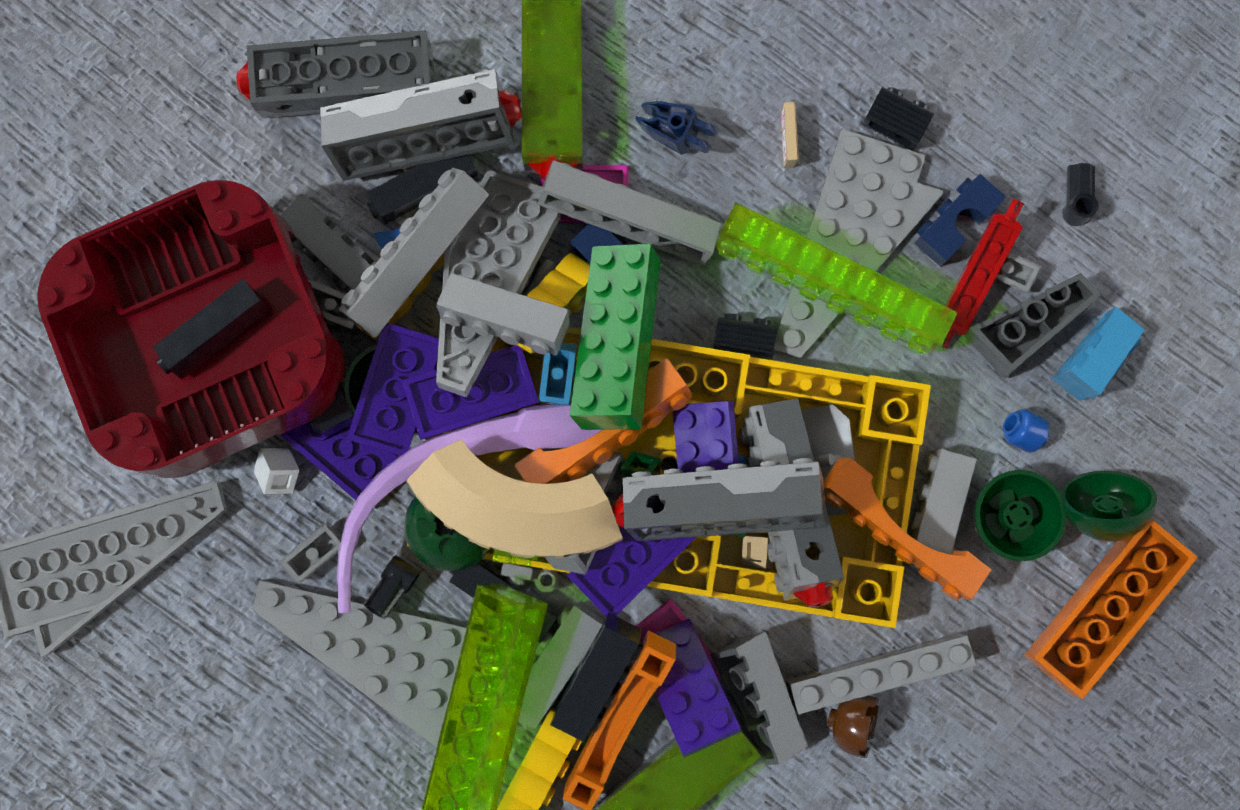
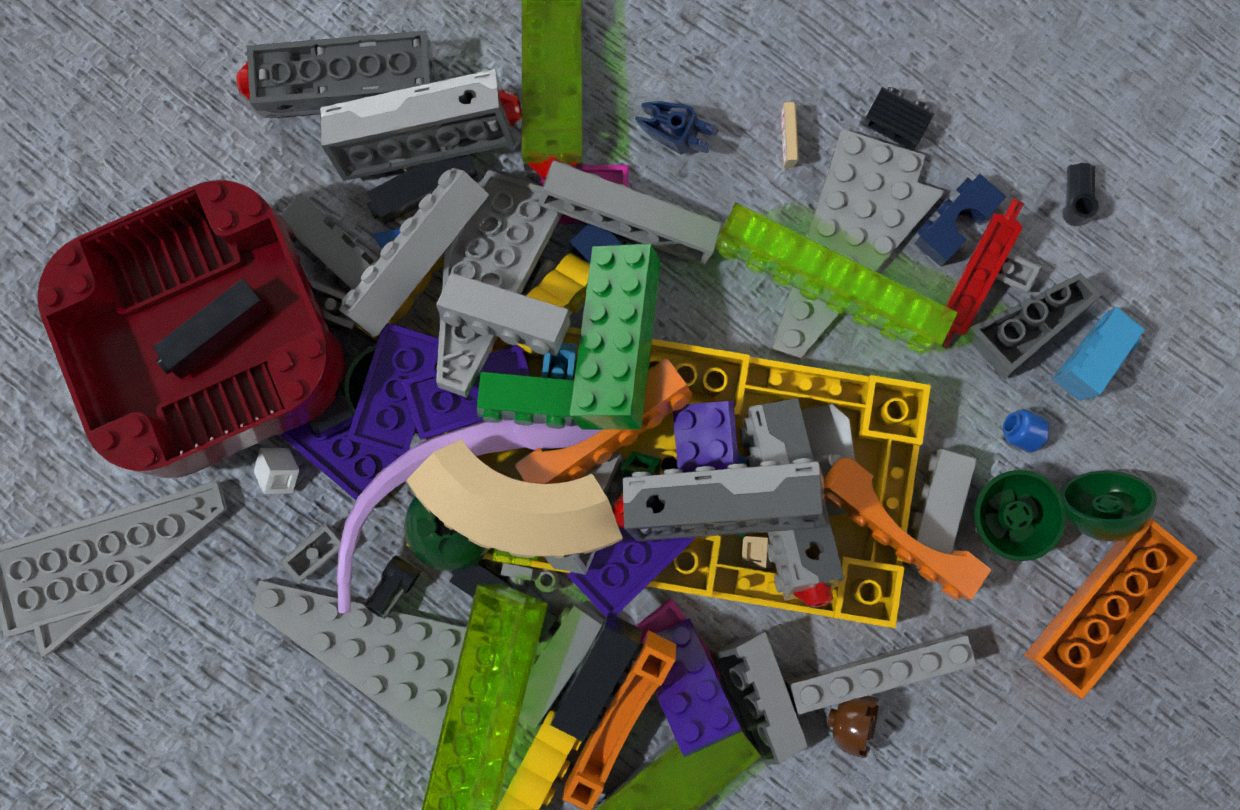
black brick [712,313,778,360] -> none
none -> green brick [477,372,574,429]

